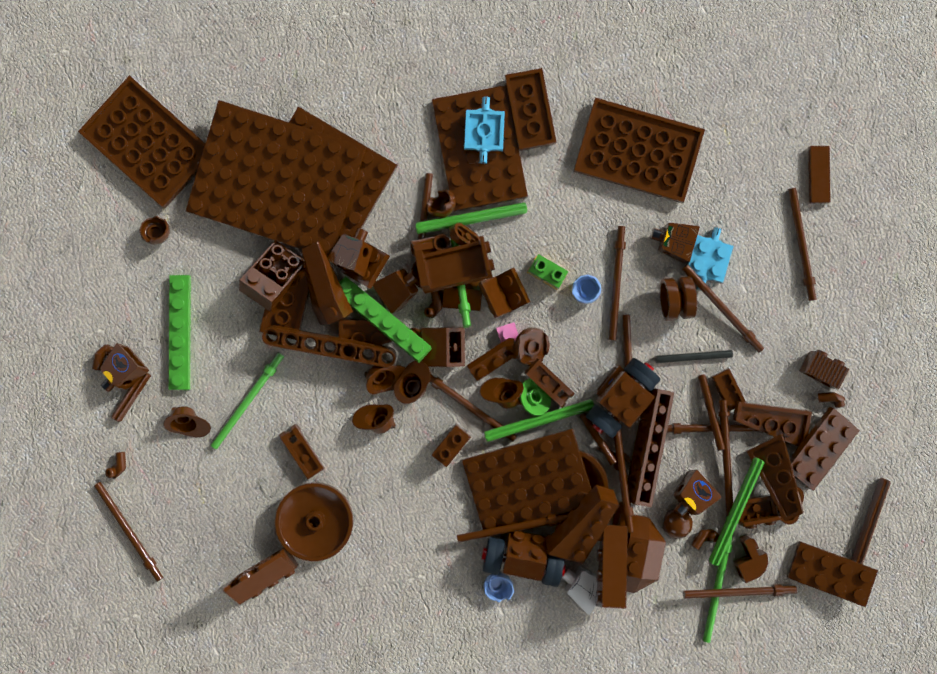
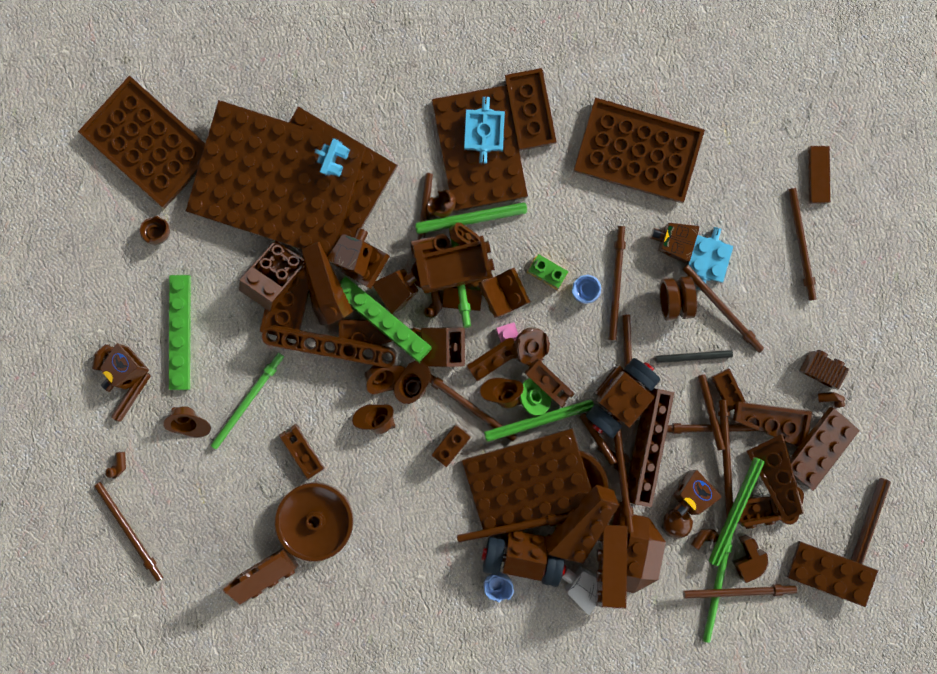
none -> medium azure hips [314,138,350,177]

